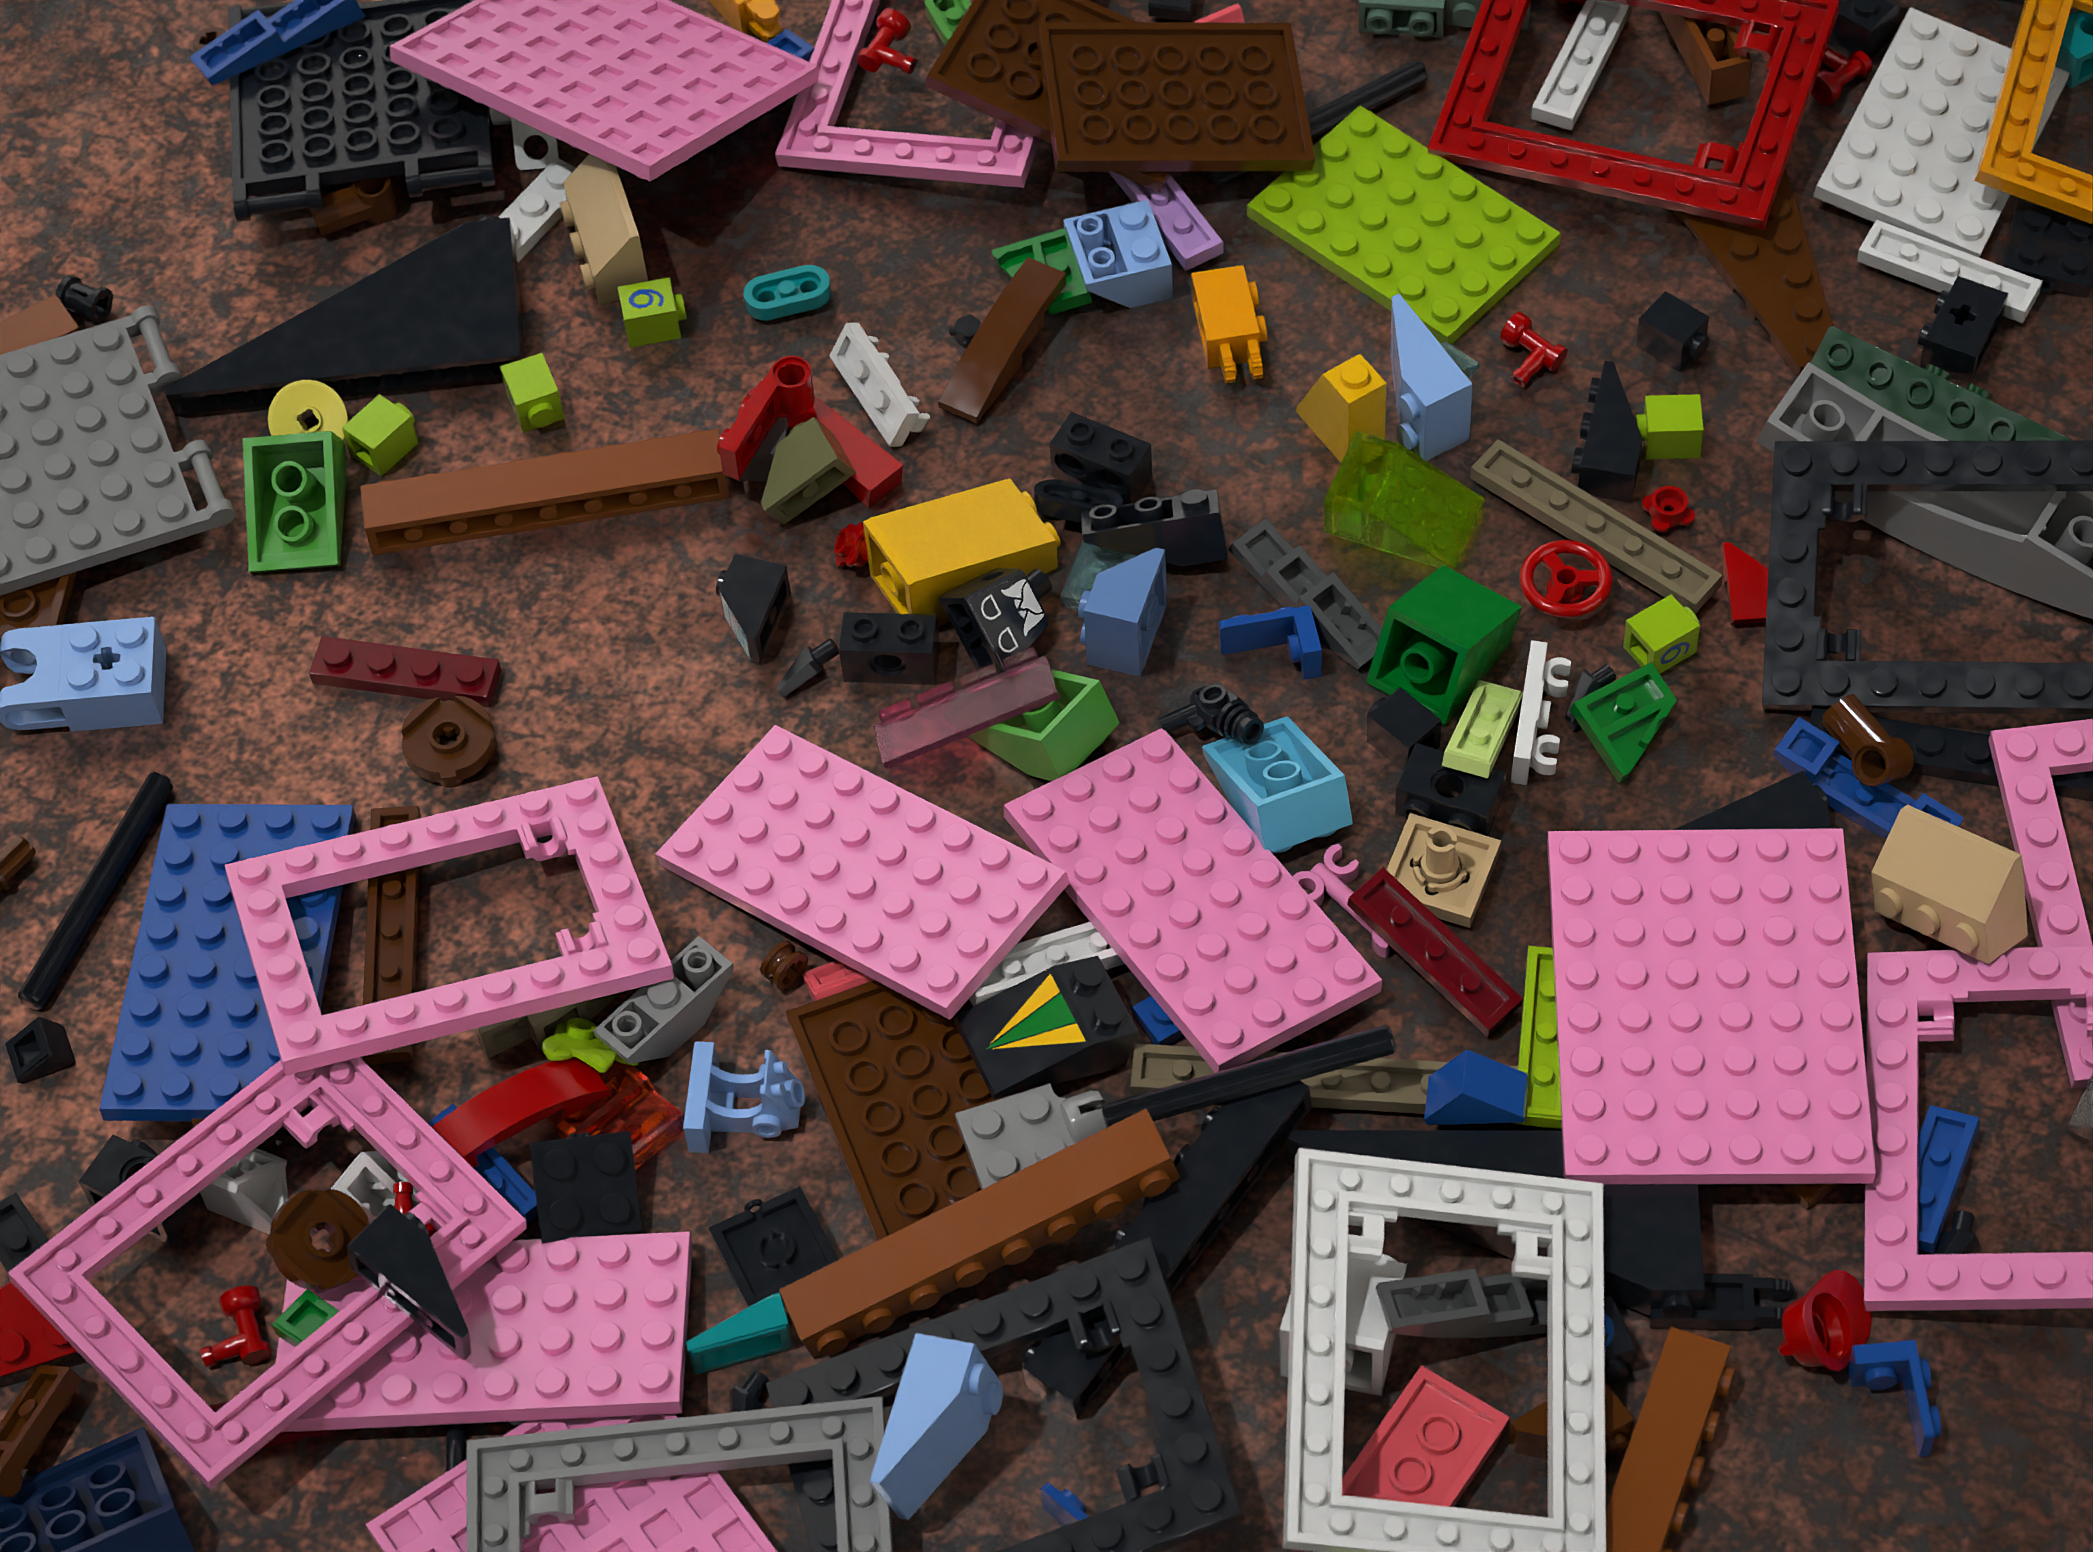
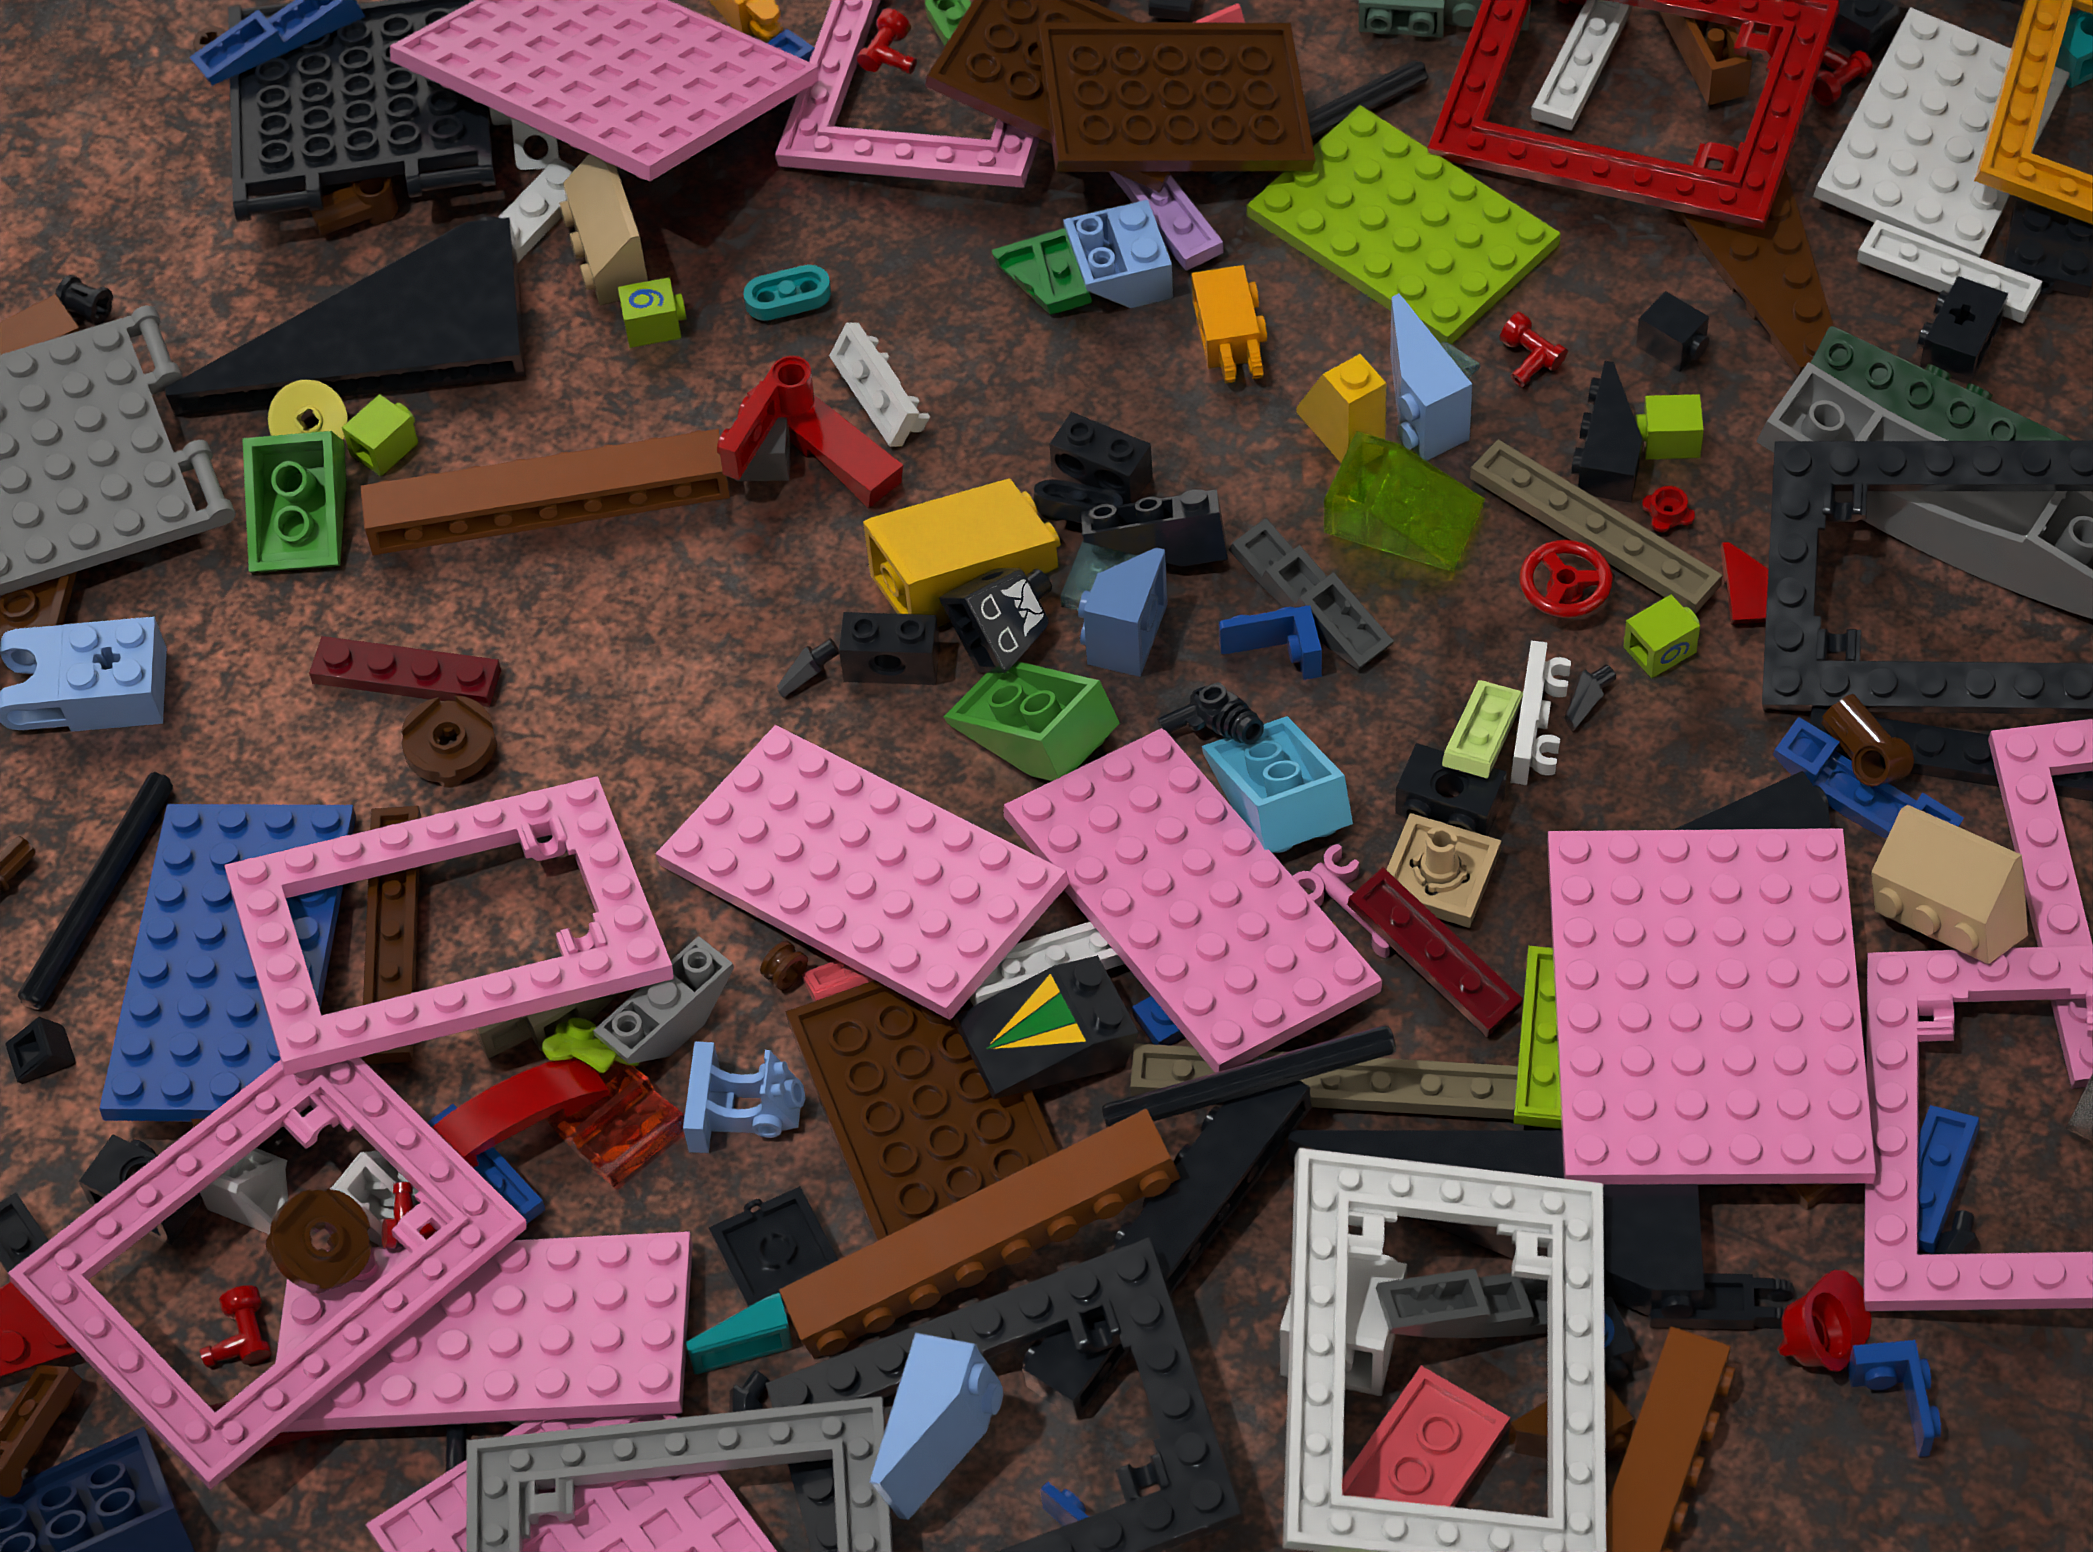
green tile [272,1289,339,1347] -> none
black slope [347,1204,471,1361] -> none
lime brick [500,353,565,432] -> none
black plate [529,1131,642,1243] -> none
black slope [716,554,791,665] -> none
olive slope [761,417,856,525] -> none
red plate [834,522,868,567] -> none
clear pink windscreen [873,647,1060,769] -> none
reddish brown slope [938,257,1066,424] -> none
black piece [949,314,981,349] -> none
light grey plate [955,1084,1106,1190] -> none
green slope [1366,565,1522,725] -> none
black brick [1367,687,1441,771] -> none
blue slope [1424,1049,1529,1125] -> none
green wing [1570,662,1677,784] -> none

